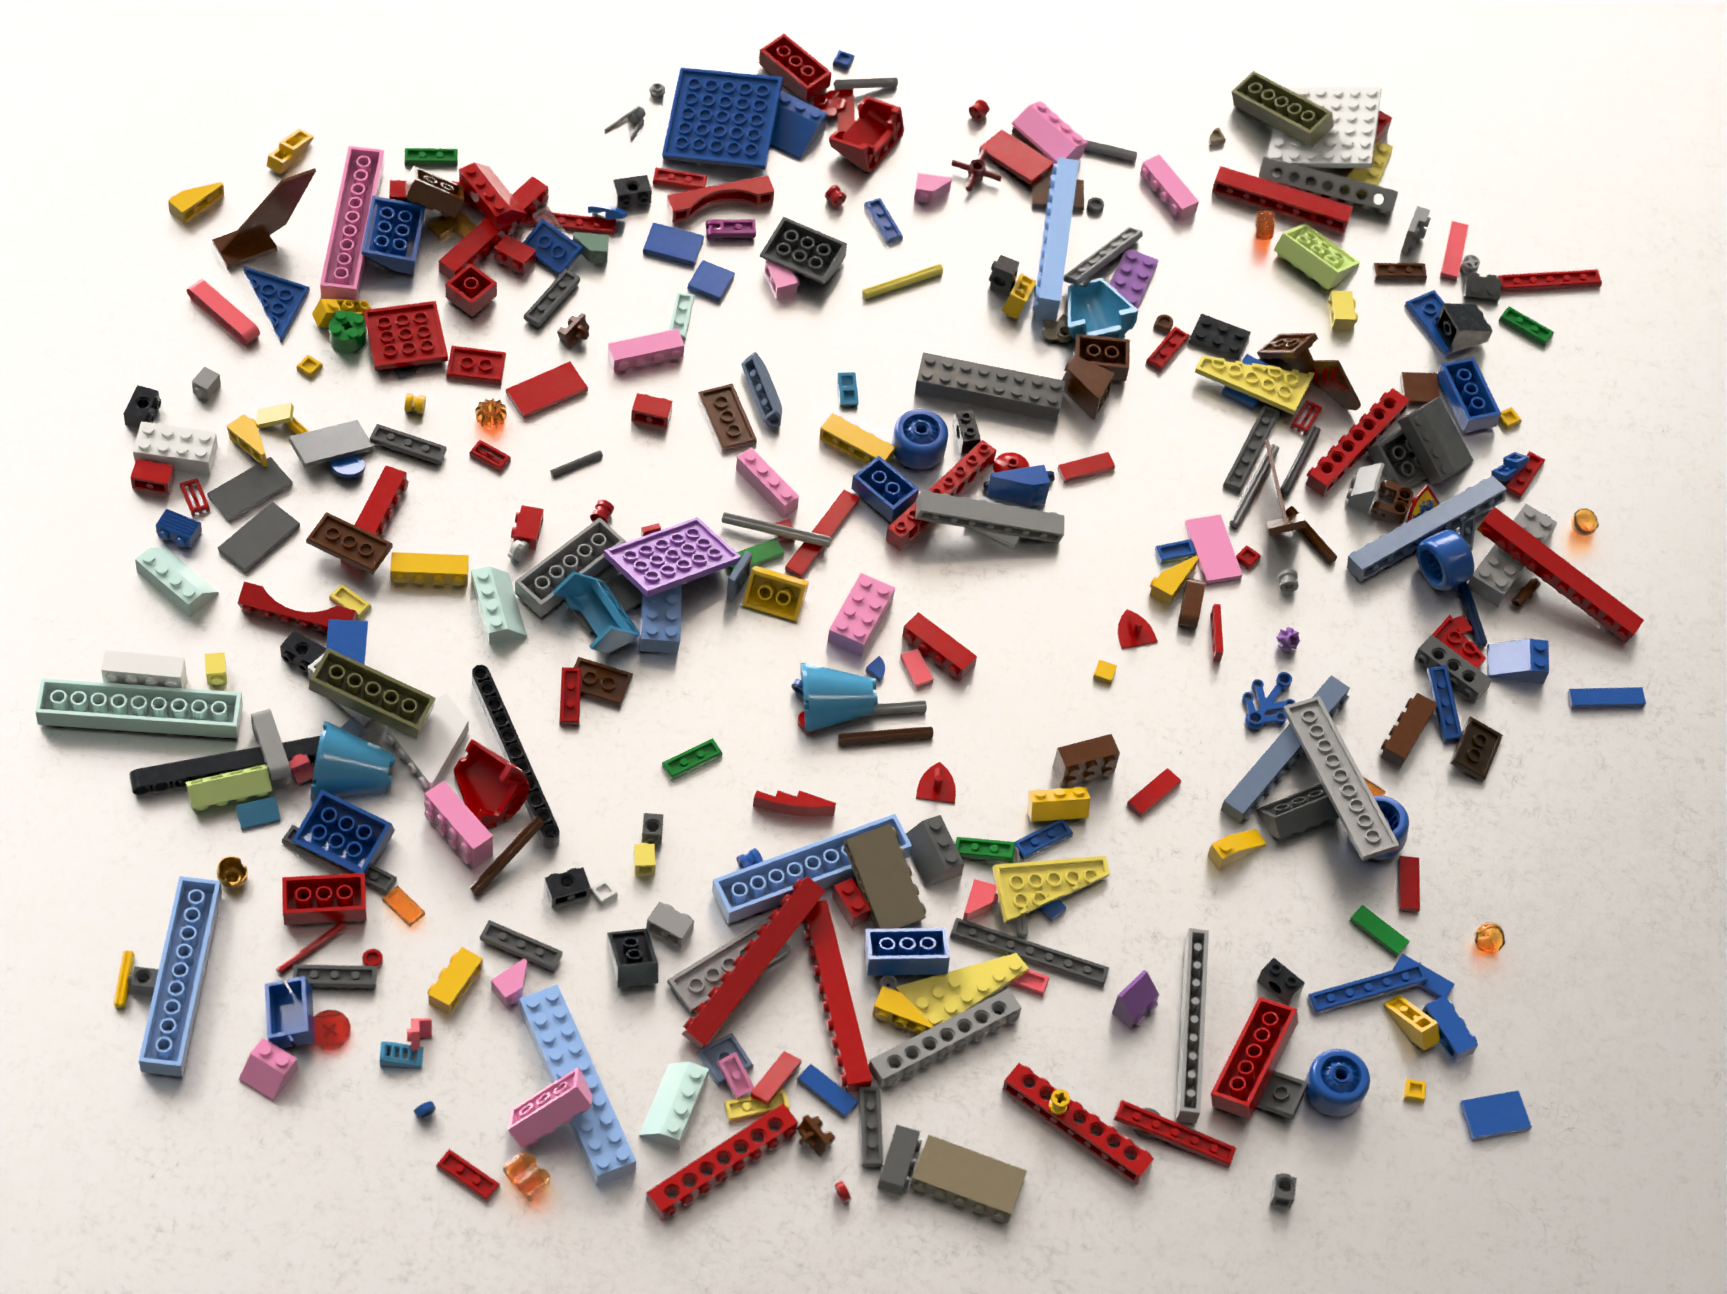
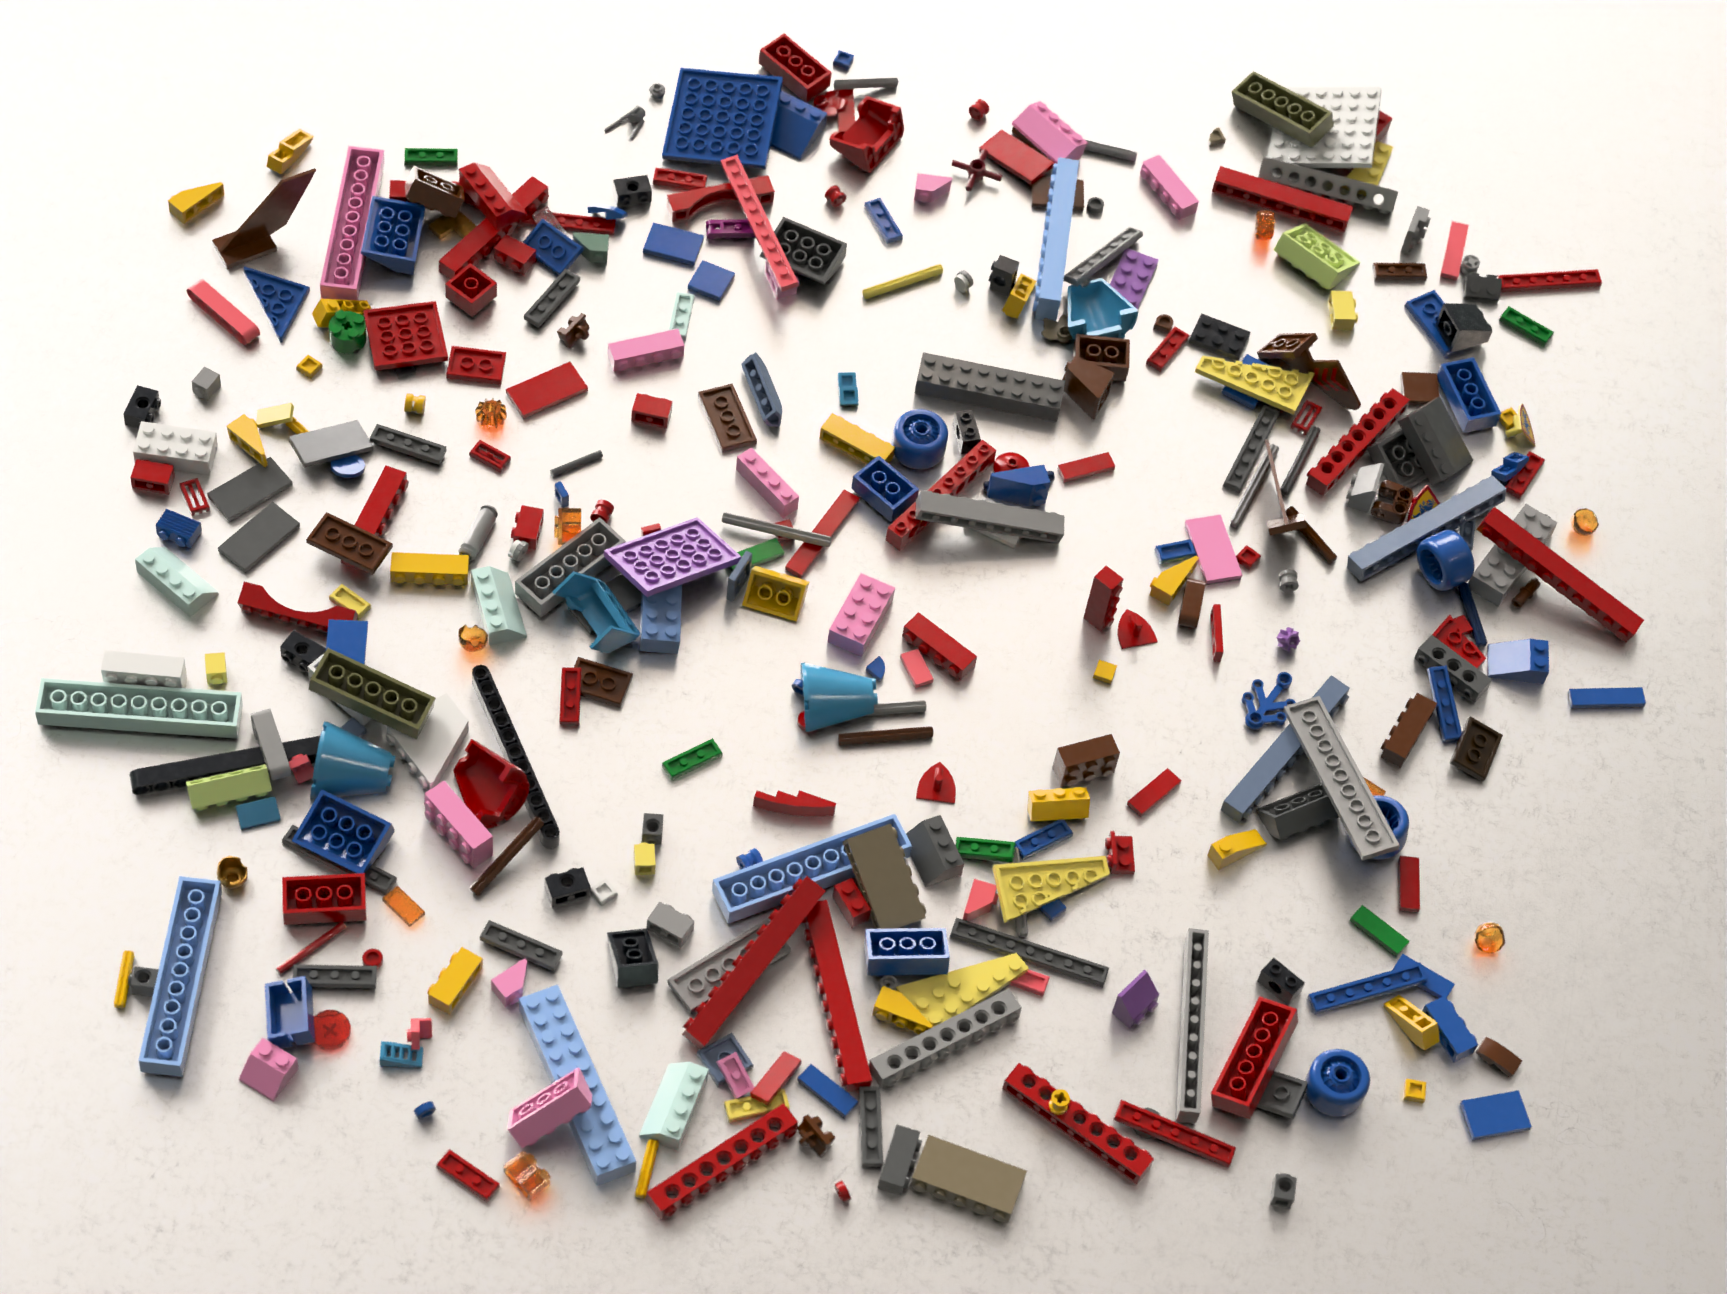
none -> light grey axle [458,505,498,561]
none -> clear orange hair [458,624,488,652]
none -> blue tile [554,481,569,508]
none -> clear orange brick [554,508,581,545]
none -> yellow axle [635,1139,659,1199]
none -> coral plate [721,155,798,292]
none -> white piece [954,270,974,292]
none -> red brick [1083,565,1124,632]
none -> red bracket [1105,831,1135,875]
none -> reddish brown slope [1475,1037,1522,1077]
none -> shield [1505,403,1536,446]

